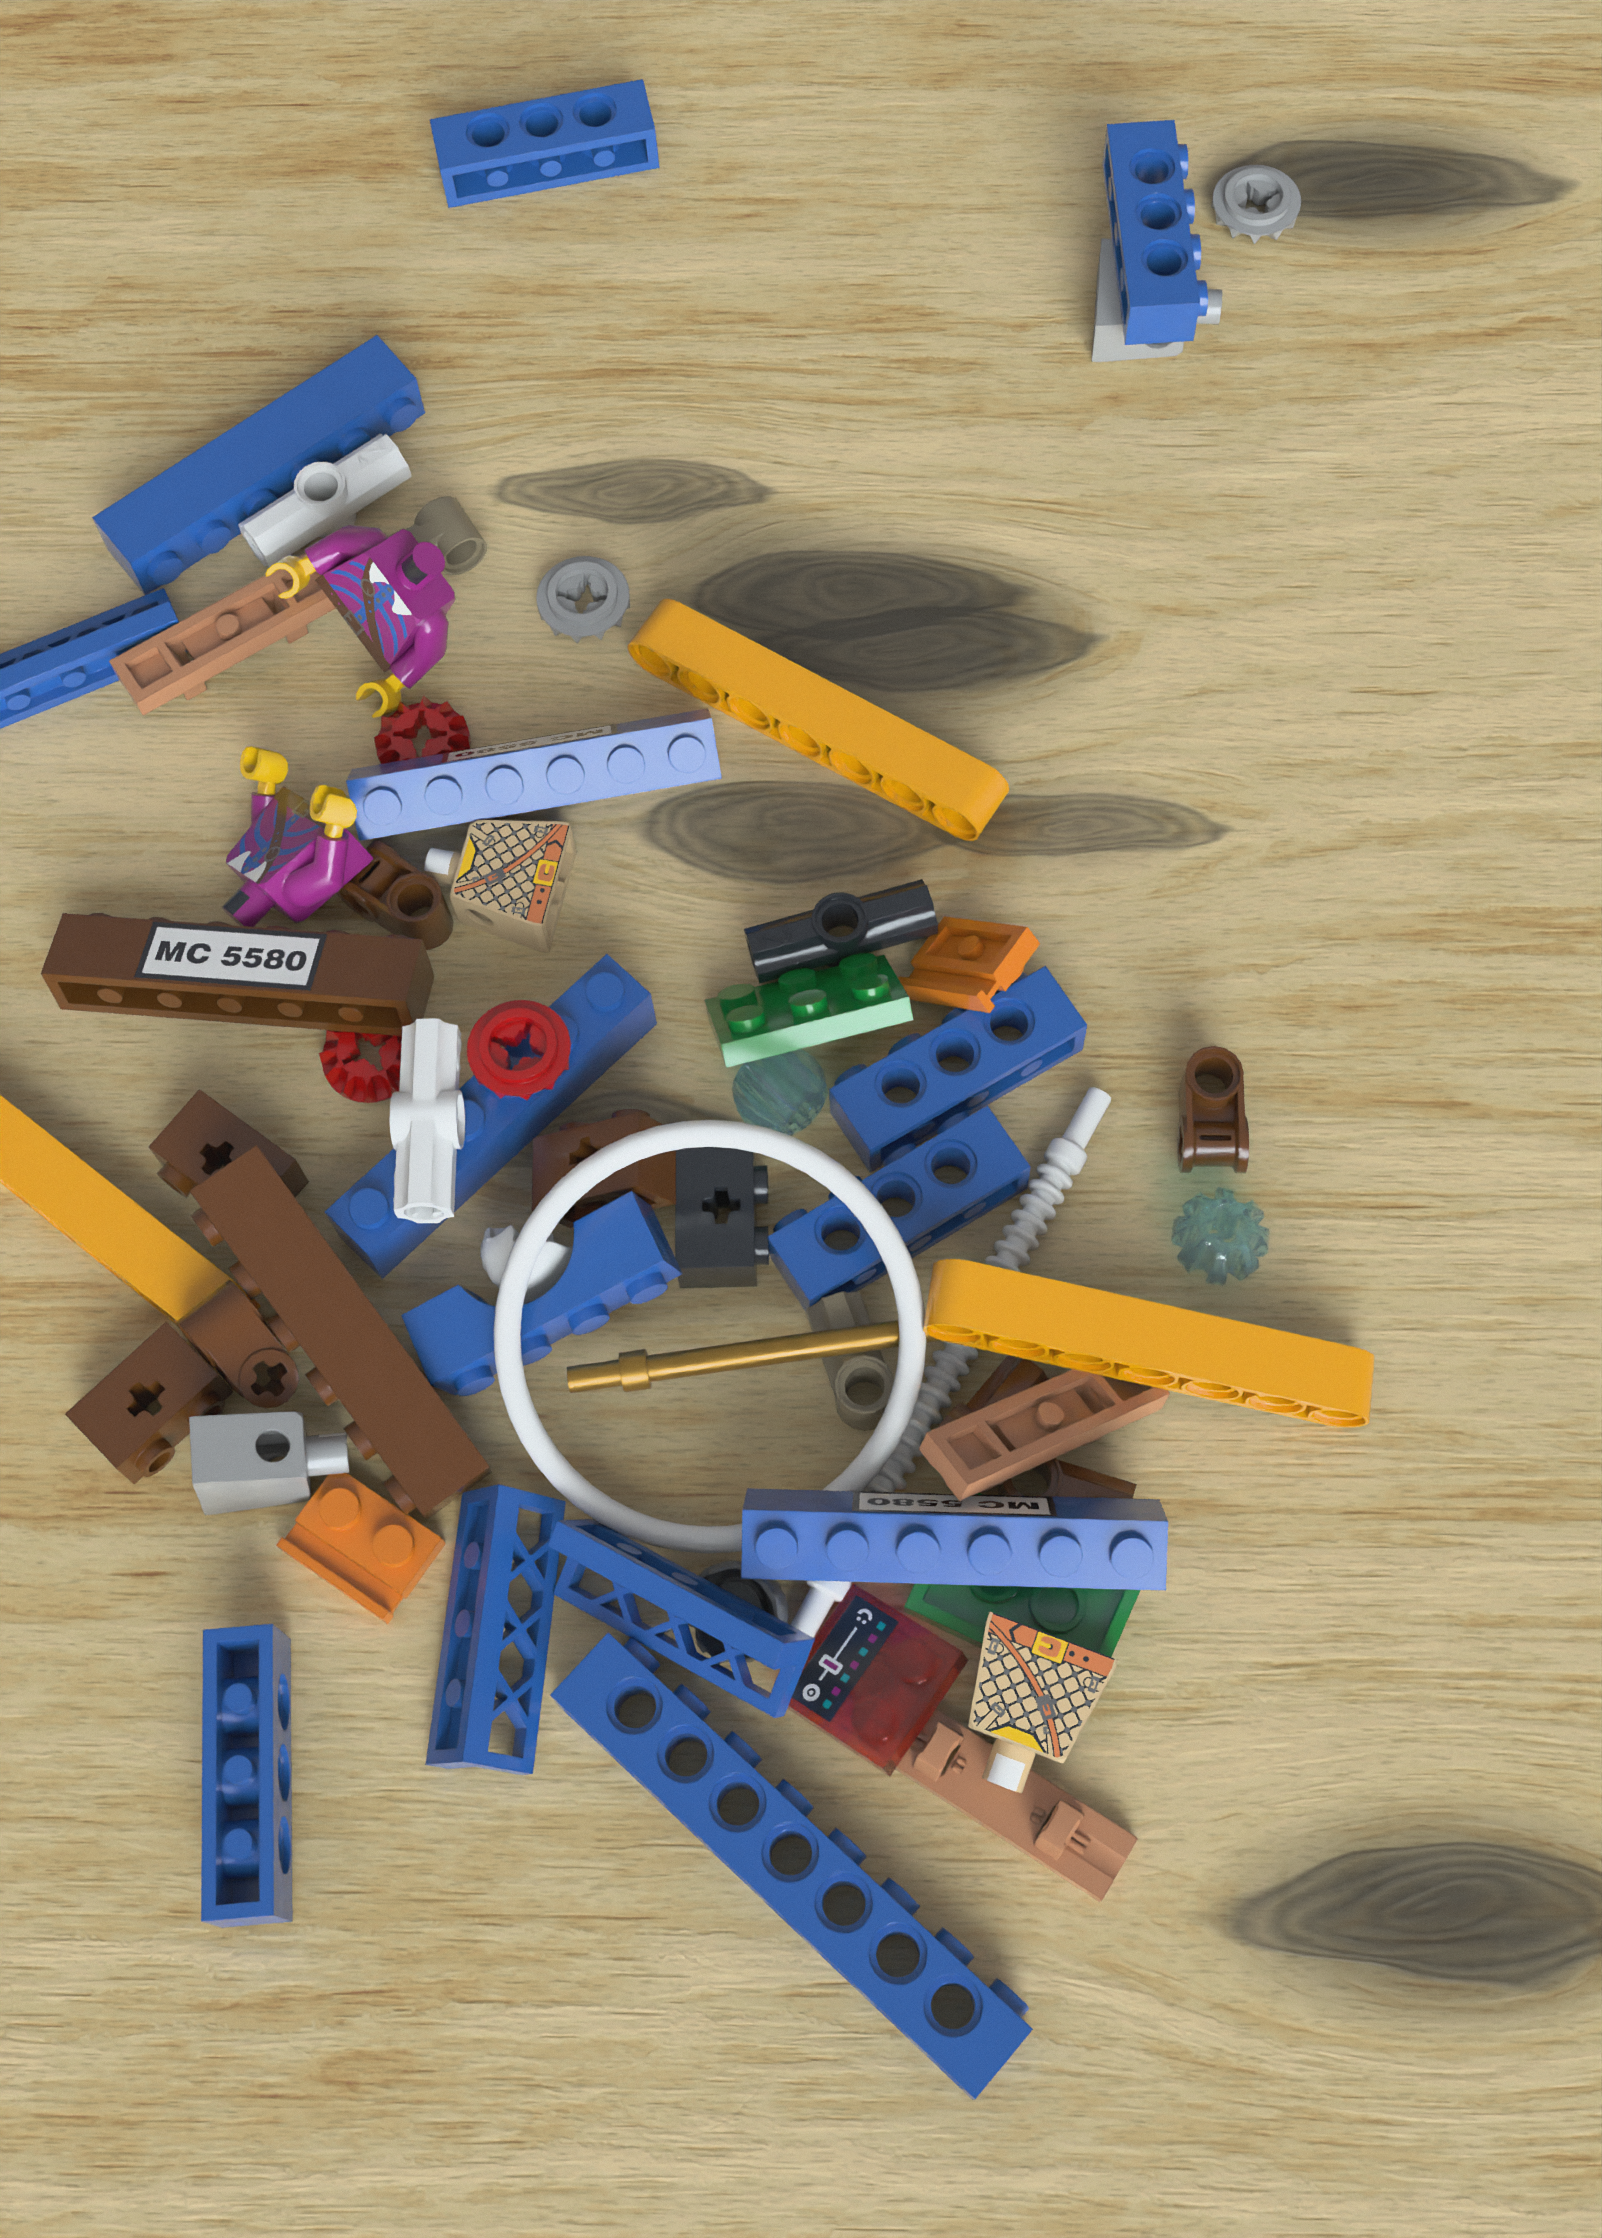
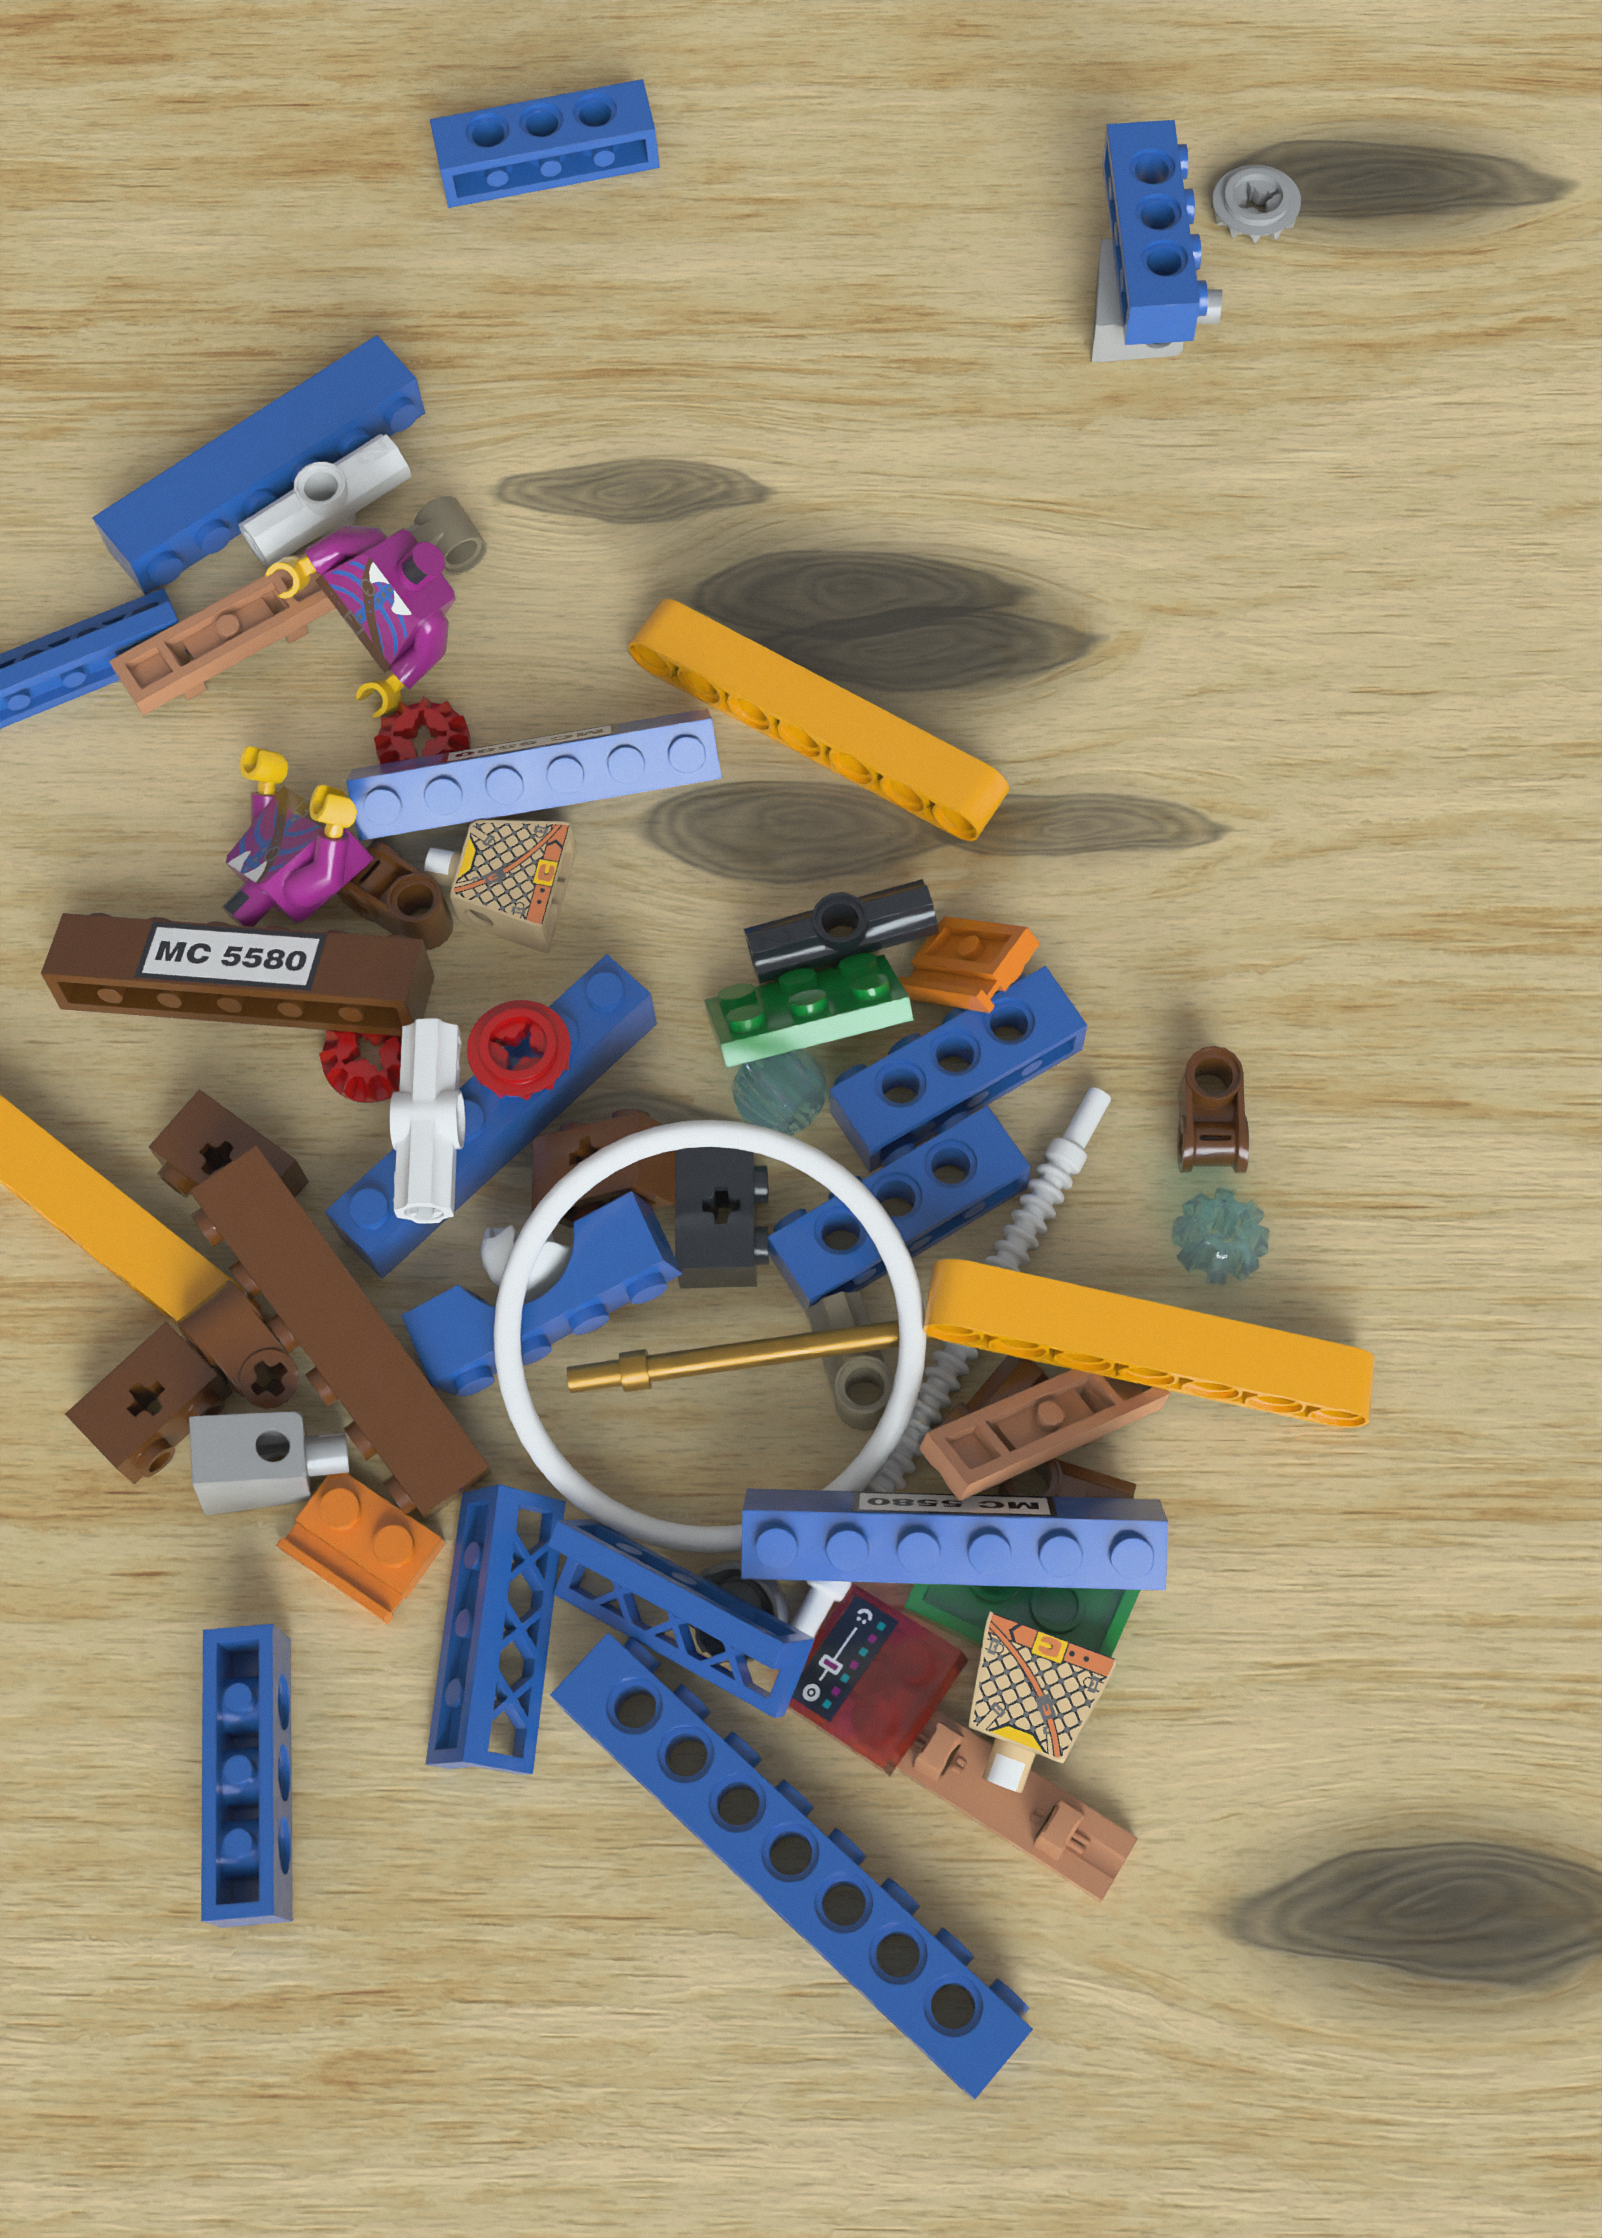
light grey gear [536,556,630,644] -> none

